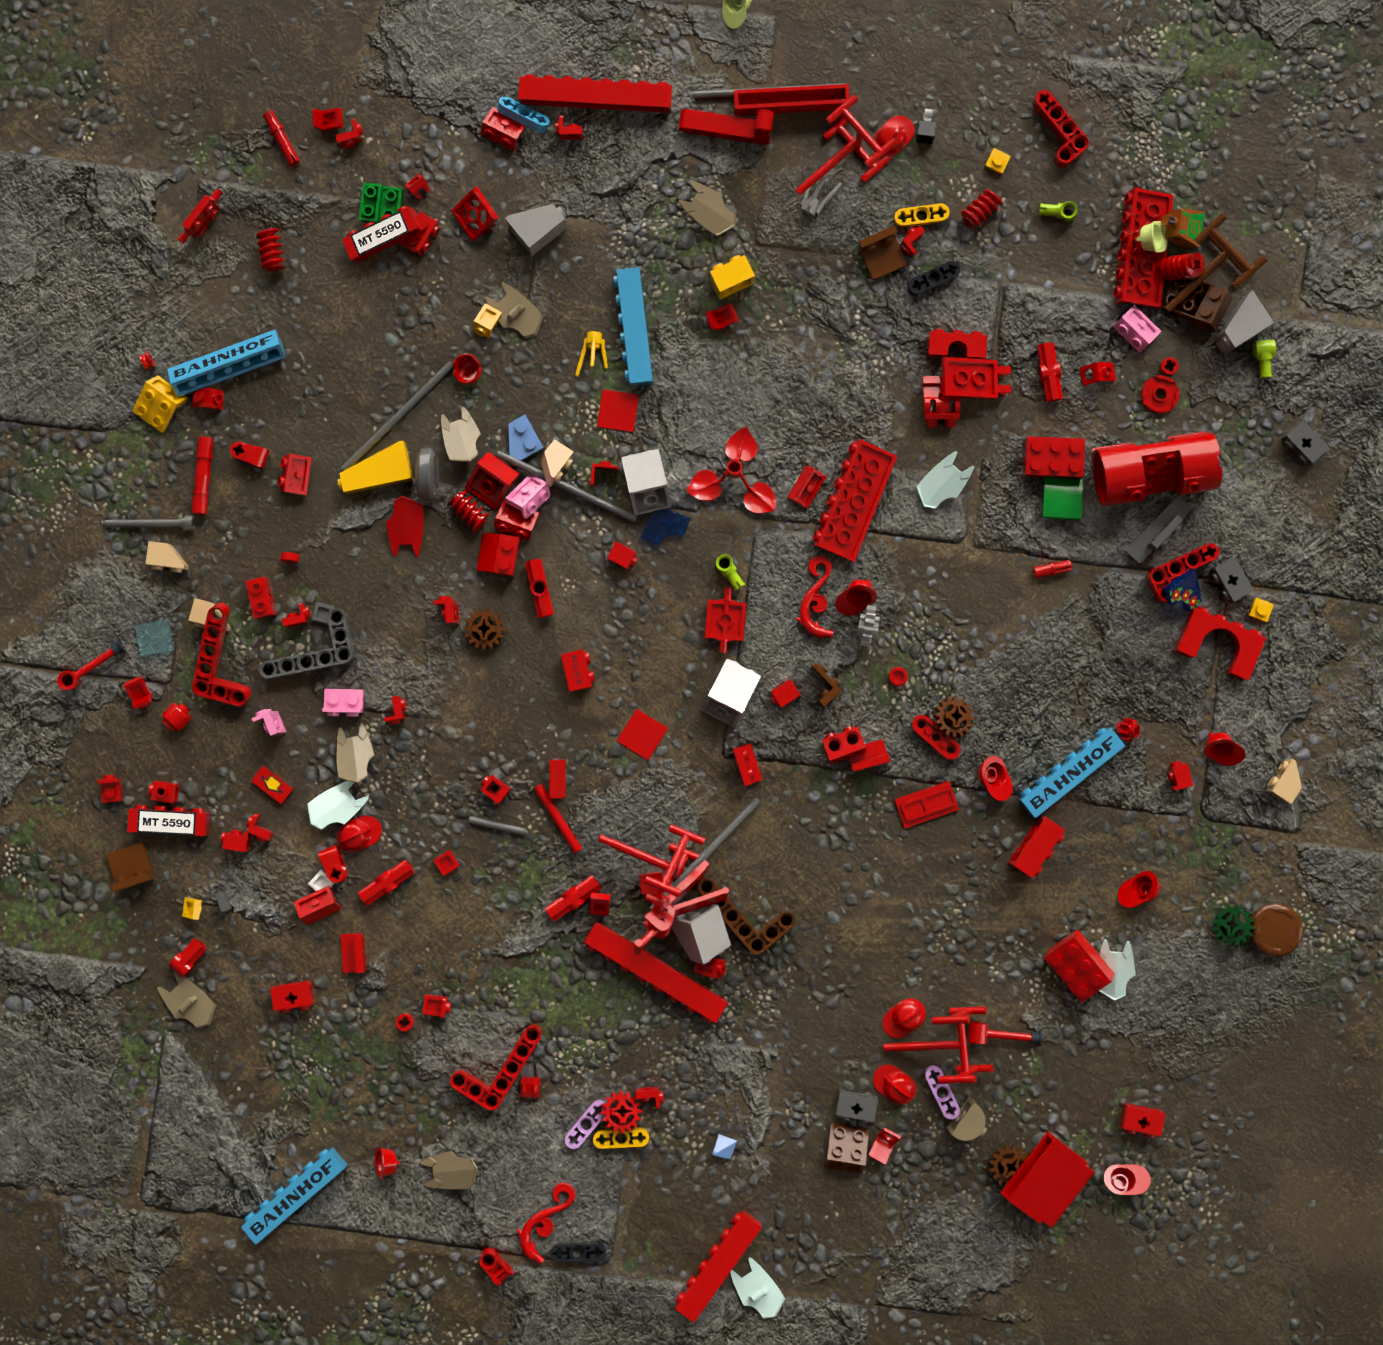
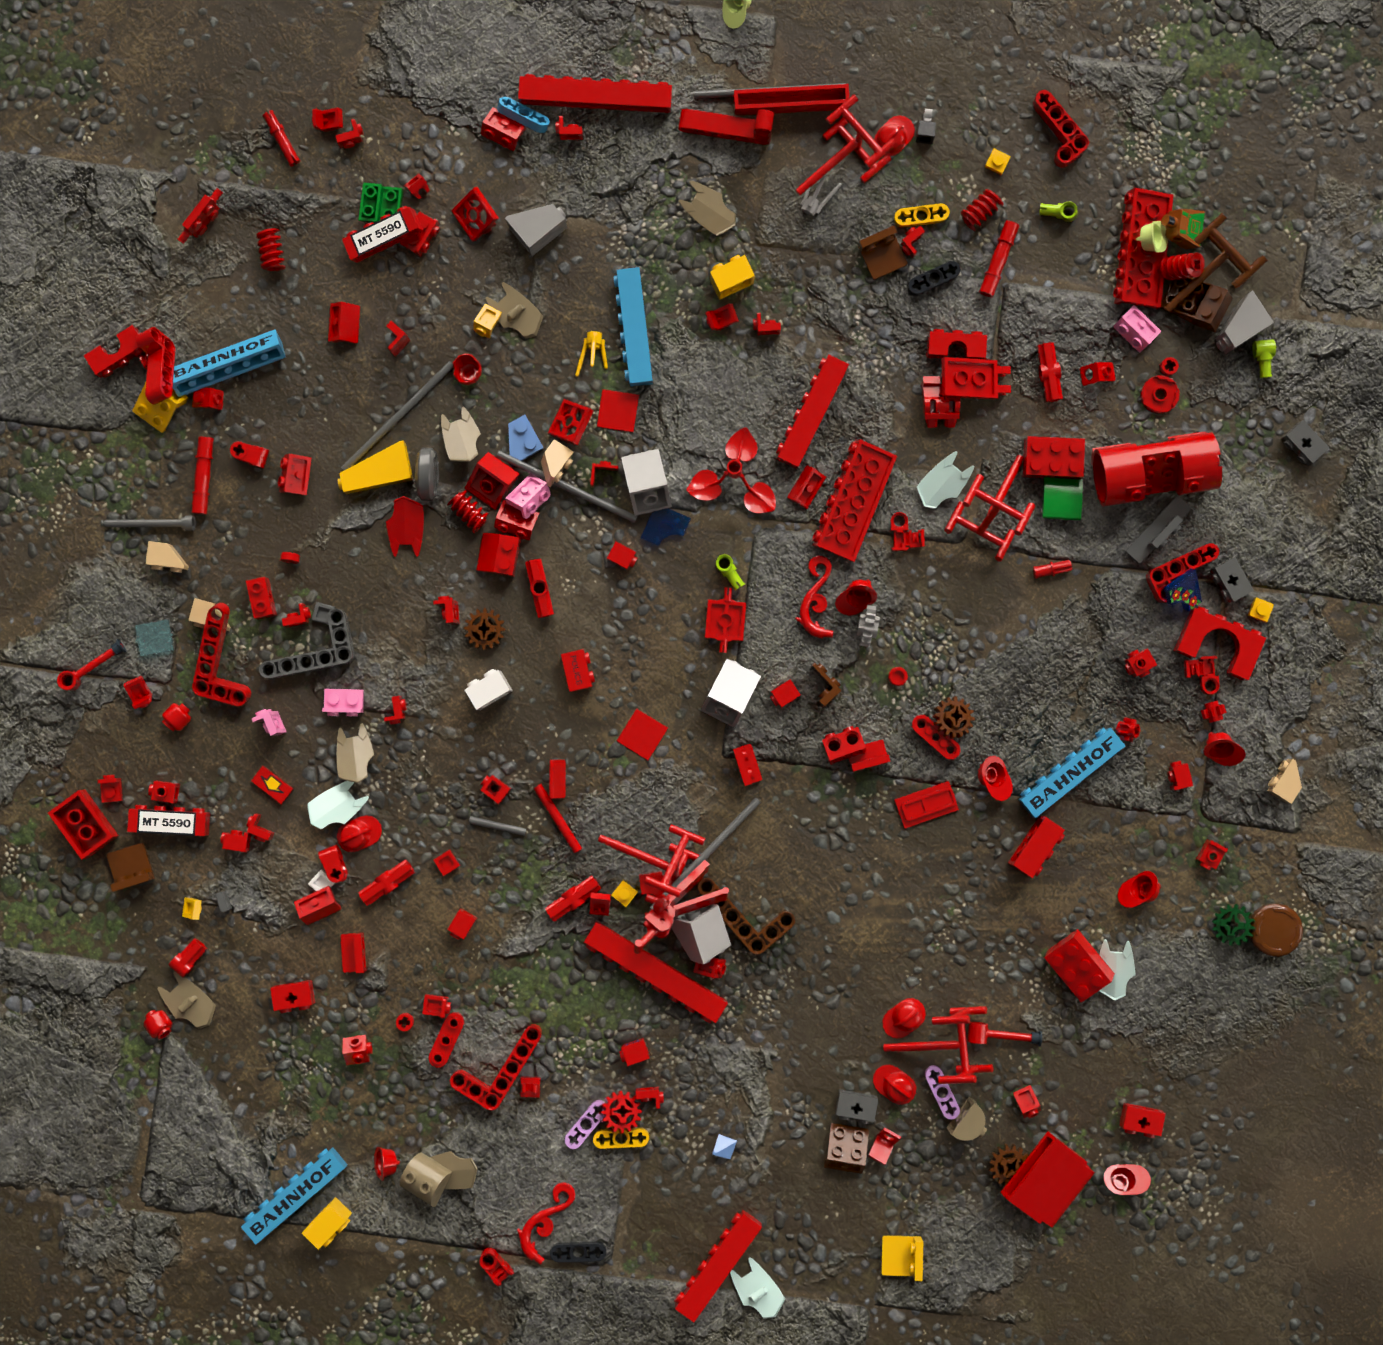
none -> red brick [48,789,119,860]
none -> red arch [83,325,145,378]
none -> red beam [136,327,175,405]
none -> red head [143,1010,173,1039]
none -> yellow brick [302,1197,352,1250]
none -> red panel [328,302,360,344]
none -> red brick [342,1035,373,1065]
none -> red panel [386,321,411,357]
none -> dark tan brick [400,1152,452,1207]
none -> red plate [429,1012,465,1068]
none -> red brick [447,908,477,940]
none -> white brick [465,669,513,710]
none -> red piece [548,399,594,446]
none -> yellow plate [611,880,638,907]
none -> red brick [619,1038,650,1066]
none -> red bracket [753,313,781,336]
none -> red brick [776,354,849,469]
none -> yellow bracket [881,1236,923,1281]
none -> red piece [890,512,925,551]
none -> red piece [944,455,1035,562]
none -> red piece [979,220,1020,298]
none -> red bracket [1013,1085,1041,1118]
none -> red brick [1124,648,1157,678]
none -> red piece [1184,656,1220,695]
none -> red brick [1196,839,1228,871]
none -> red gear [1201,700,1227,723]

